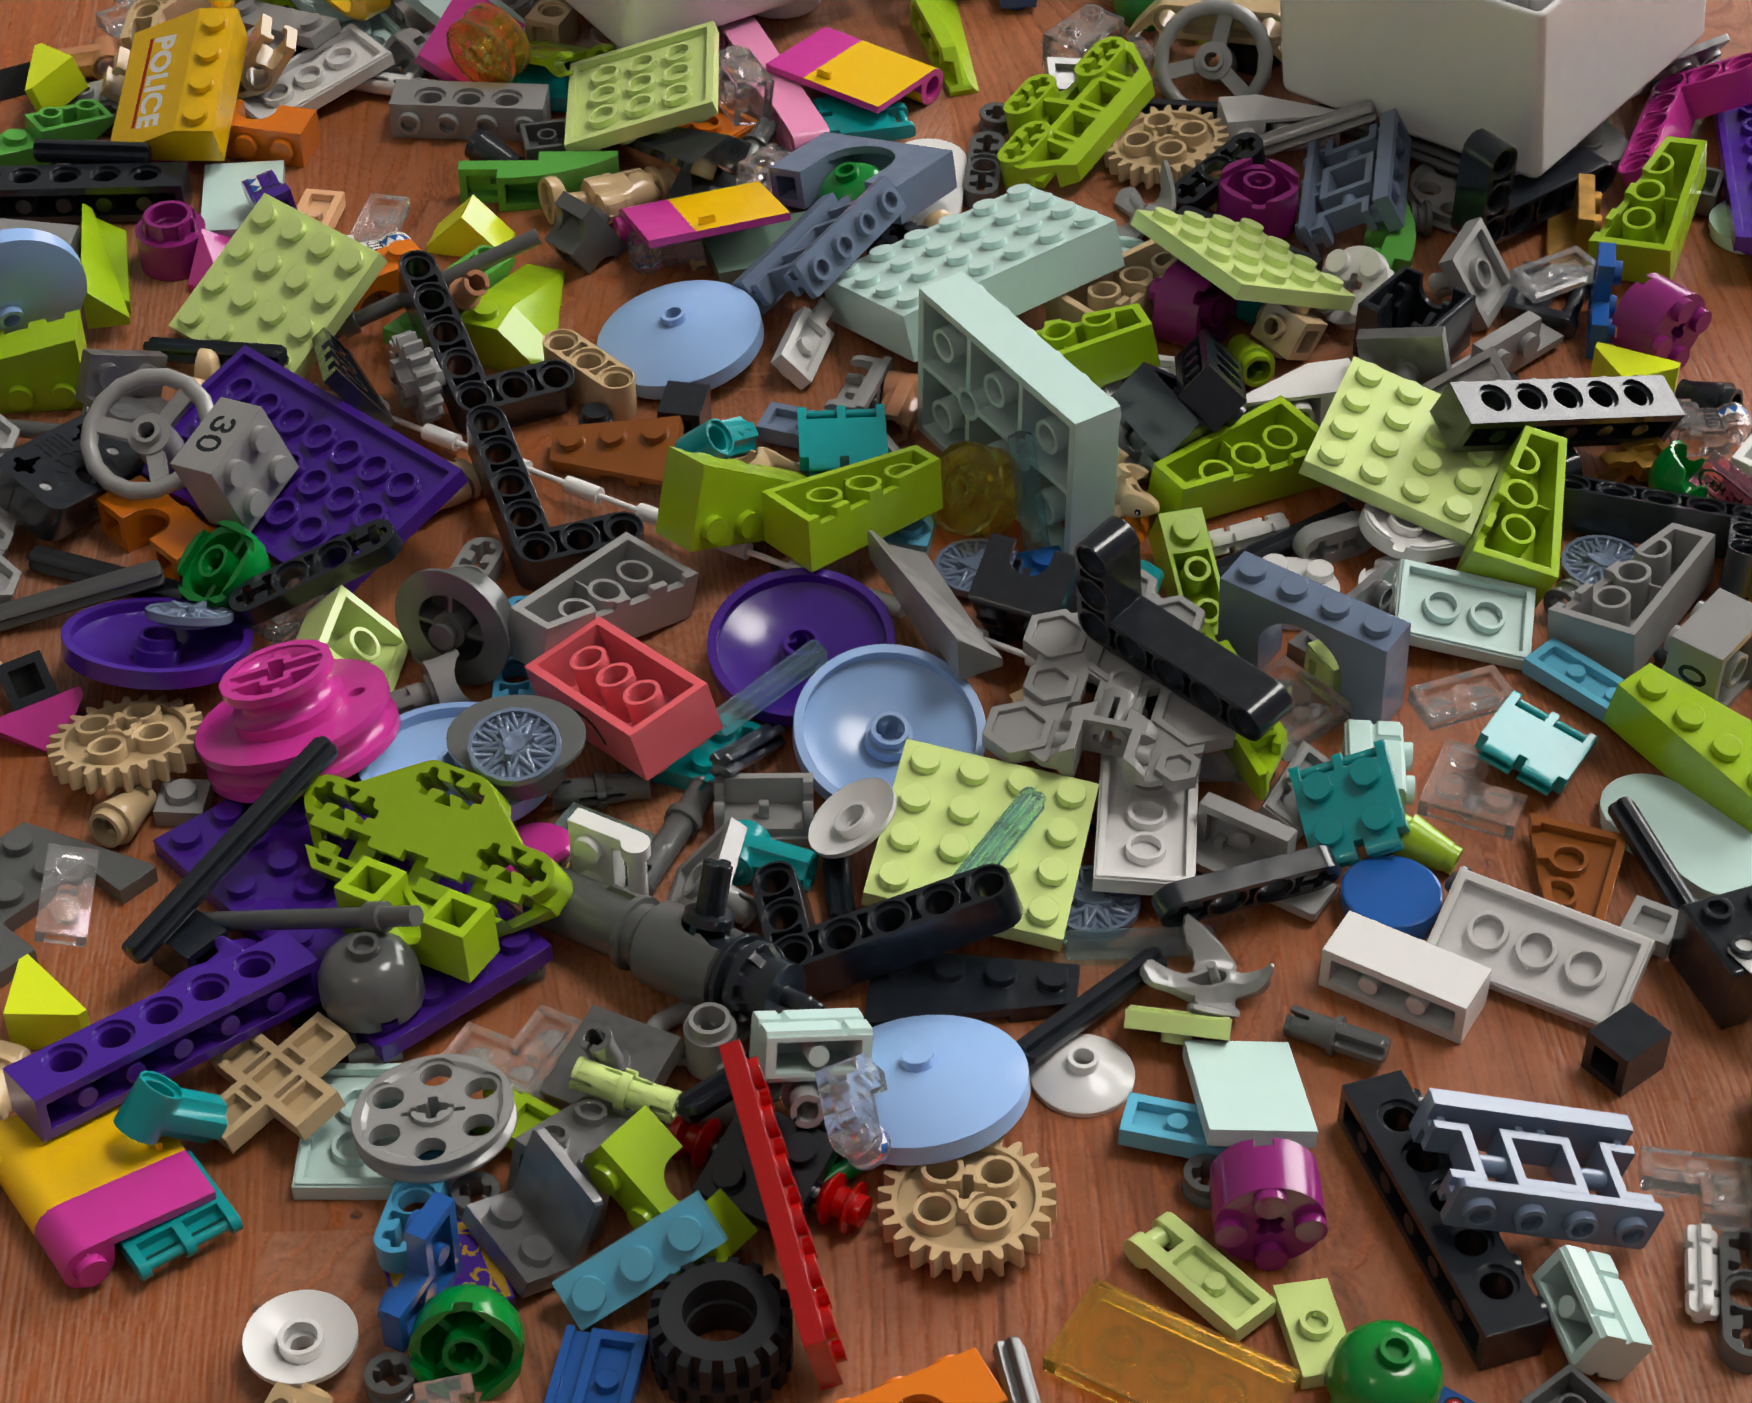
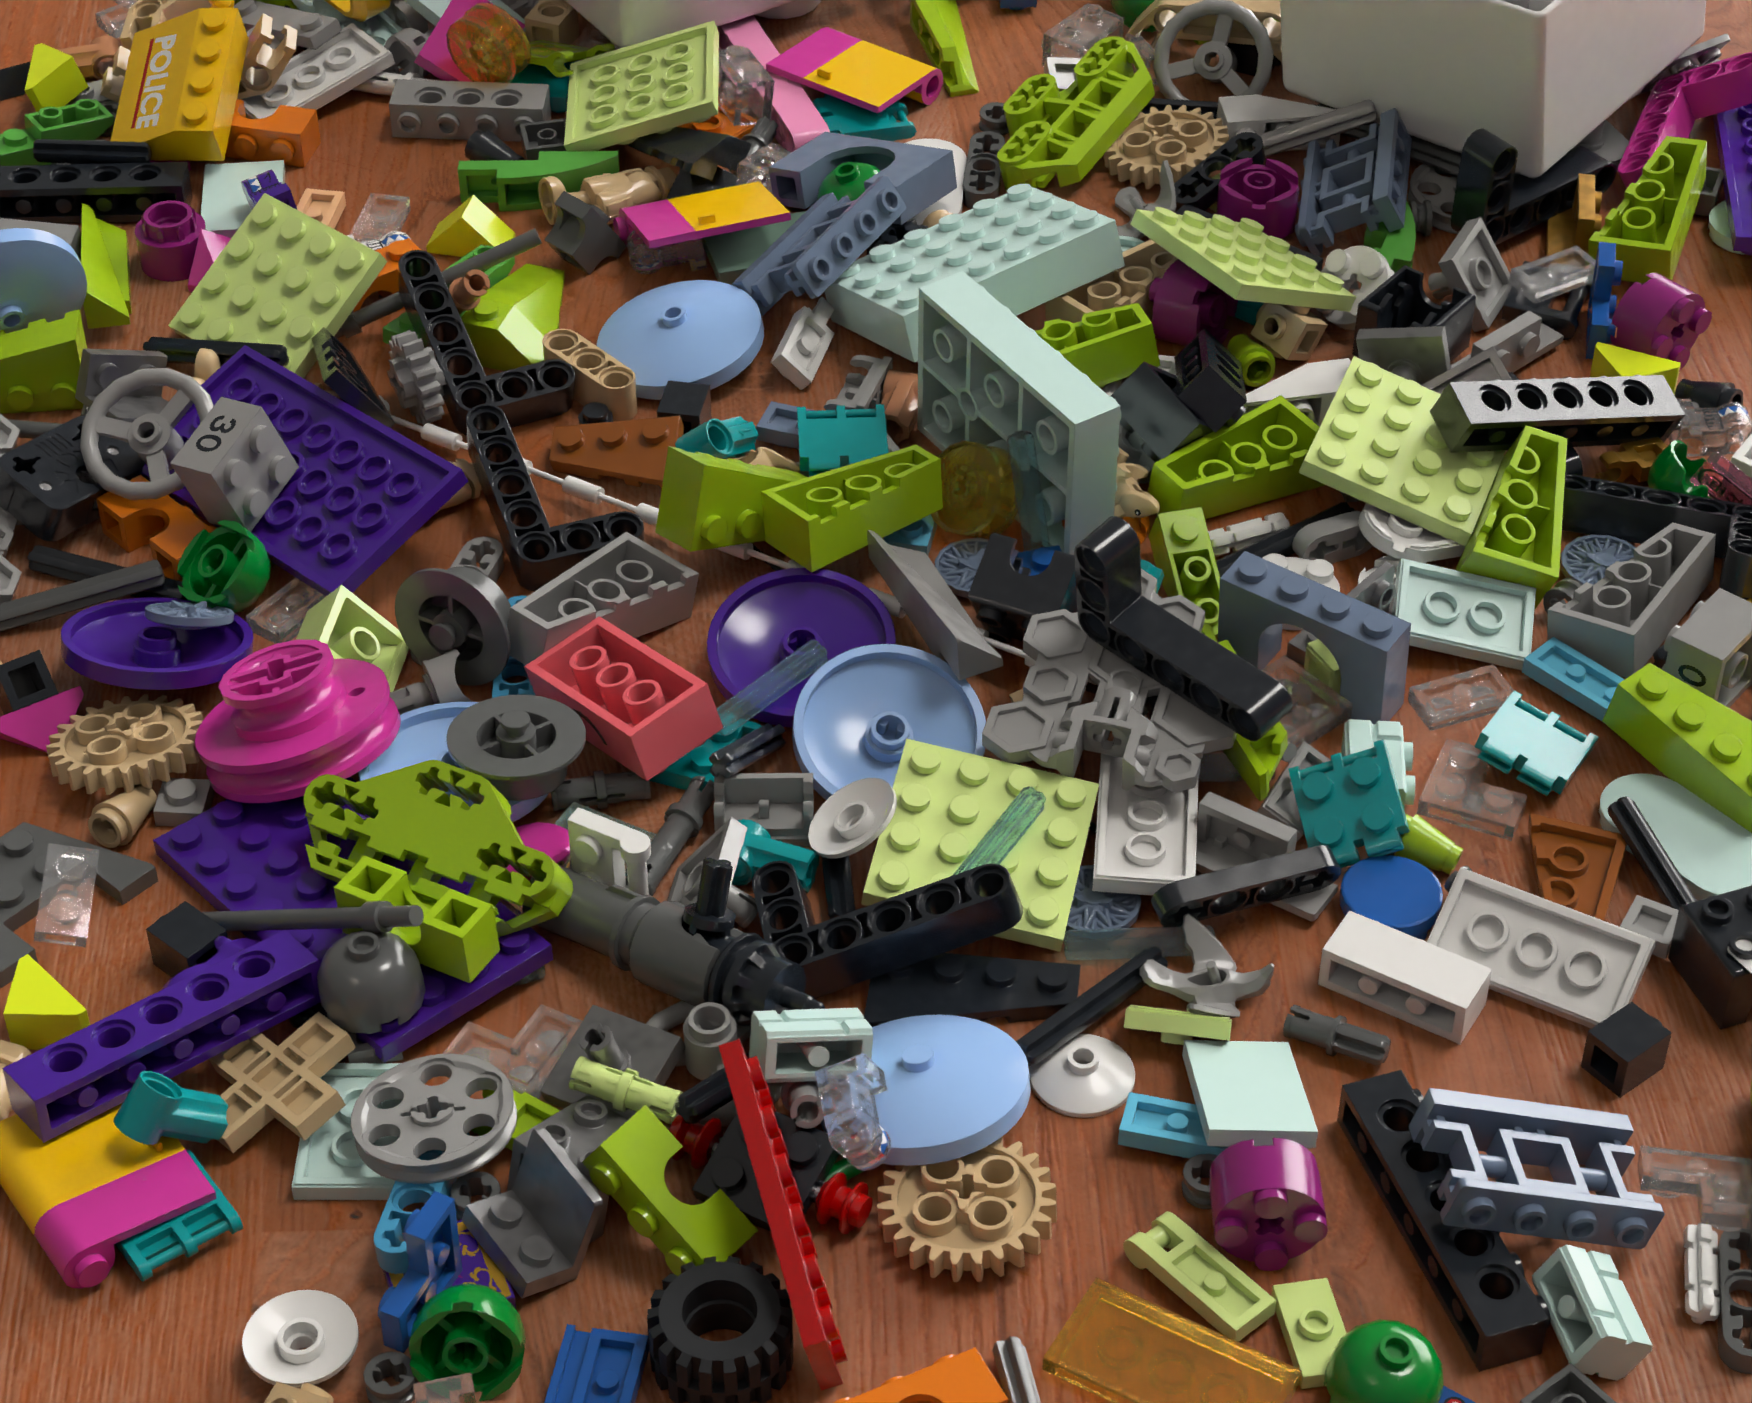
black axle [121,736,338,964] -> none
black beam [229,519,403,626] -> none
sand blue wheel [467,707,562,787] -> none
medium azure plate [552,1190,728,1331] -> none

